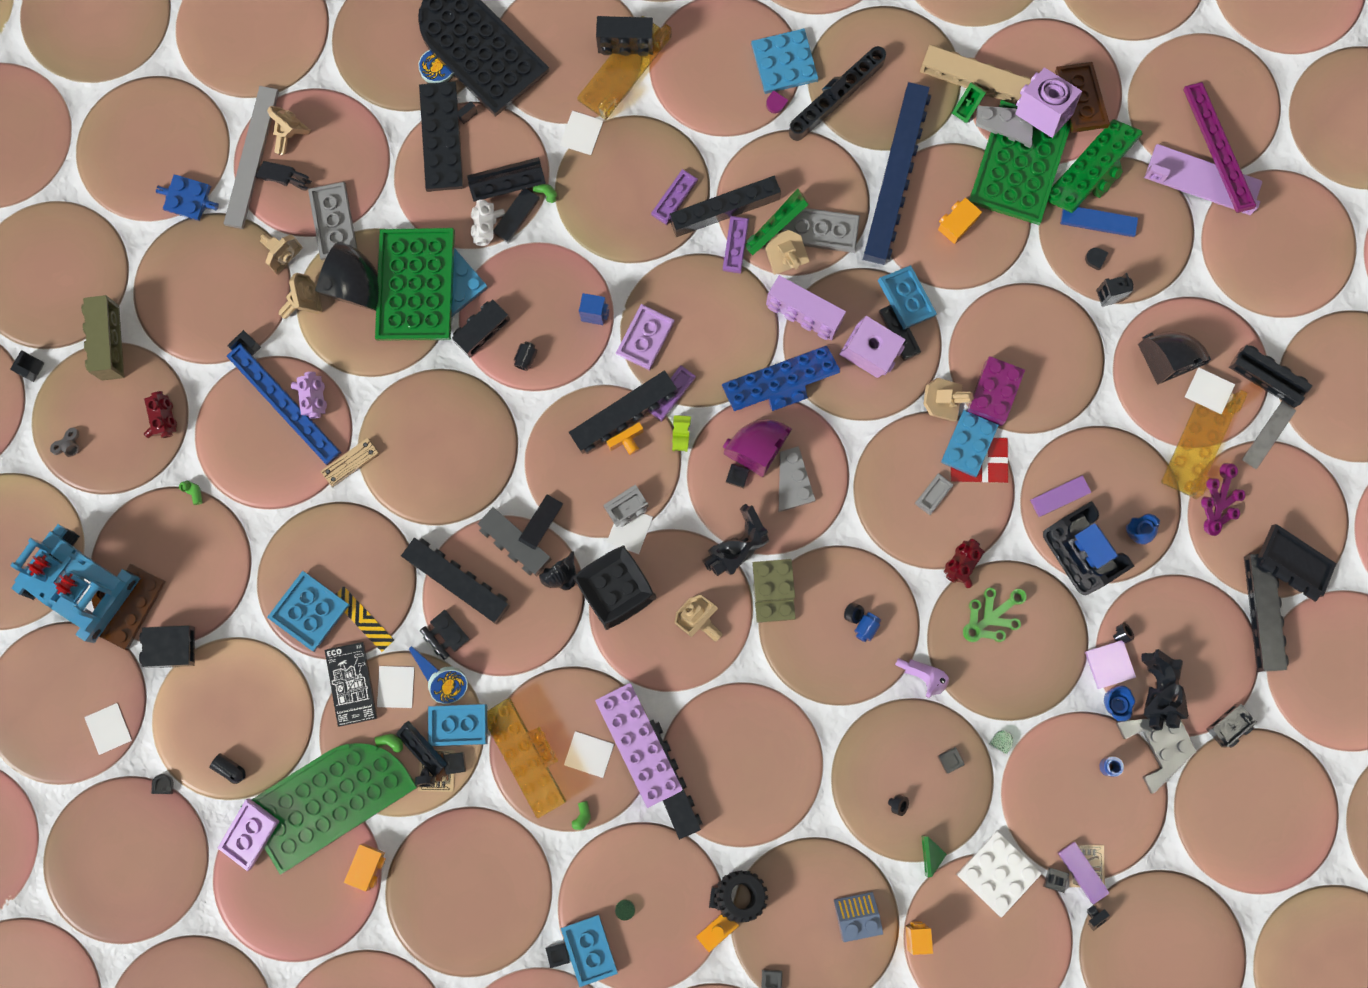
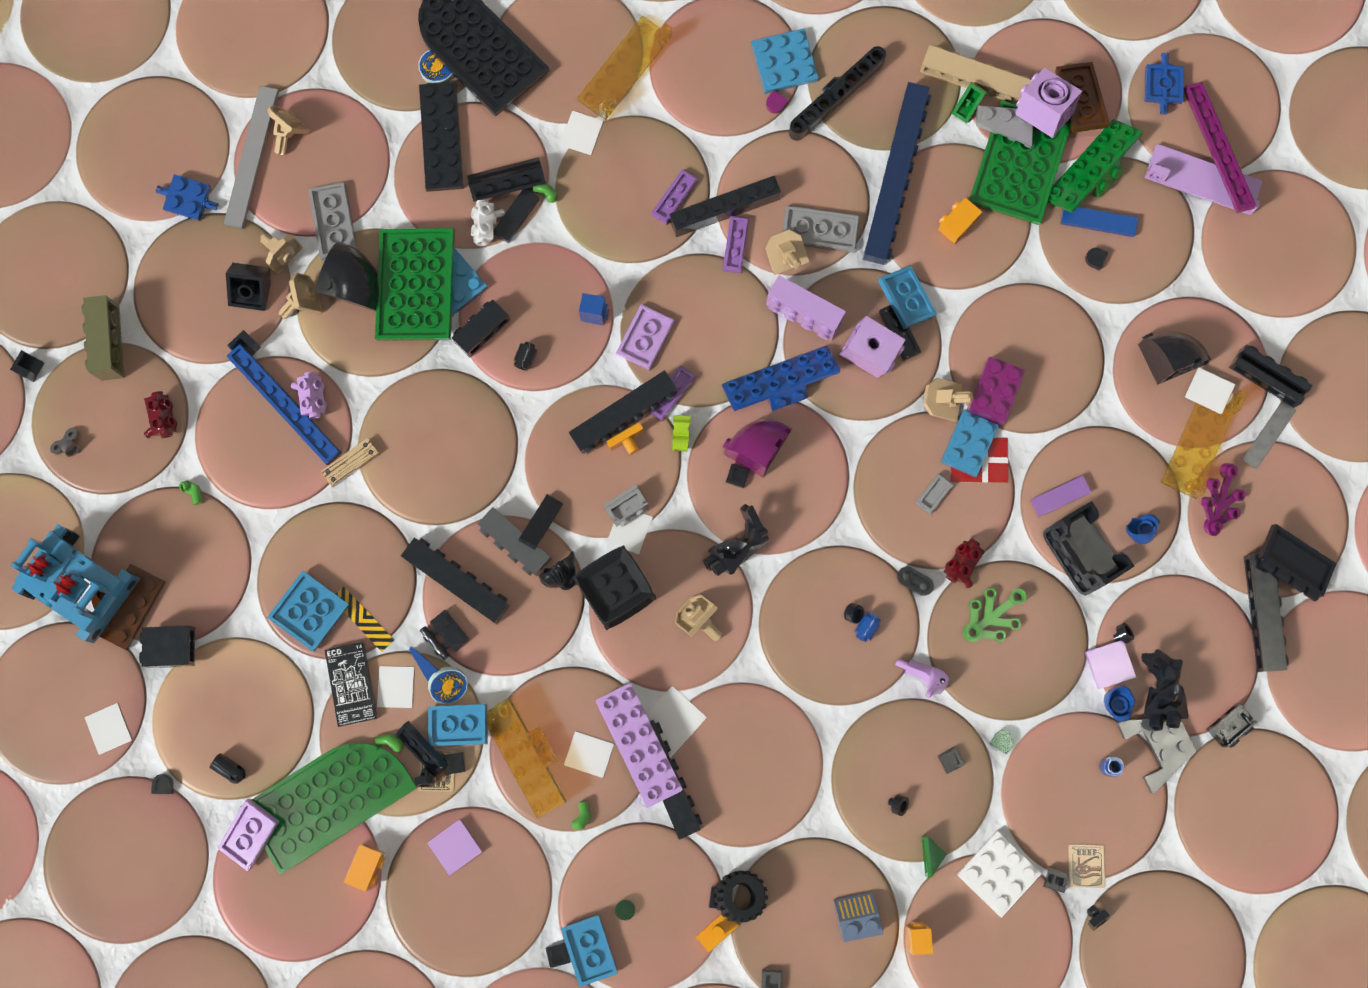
black arm [256,161,312,191] -> none
black tile [457,102,477,124] -> none
black brick [596,16,654,56] -> none
green wing [745,189,809,256] -> none
olive bracket [752,559,796,623] -> none
light grey wing [778,446,815,512] -> none
medium lavender tile [1057,842,1109,904] -> none
blue piece [1074,523,1119,569] -> none
black hinge [1096,273,1134,307] -> none
none -> black slope [225,262,271,311]
none -> lavender tile [427,819,483,876]
none -> white sticker [646,686,707,758]
none -> black plate [897,566,934,596]
none -> blue plate [1144,53,1184,115]

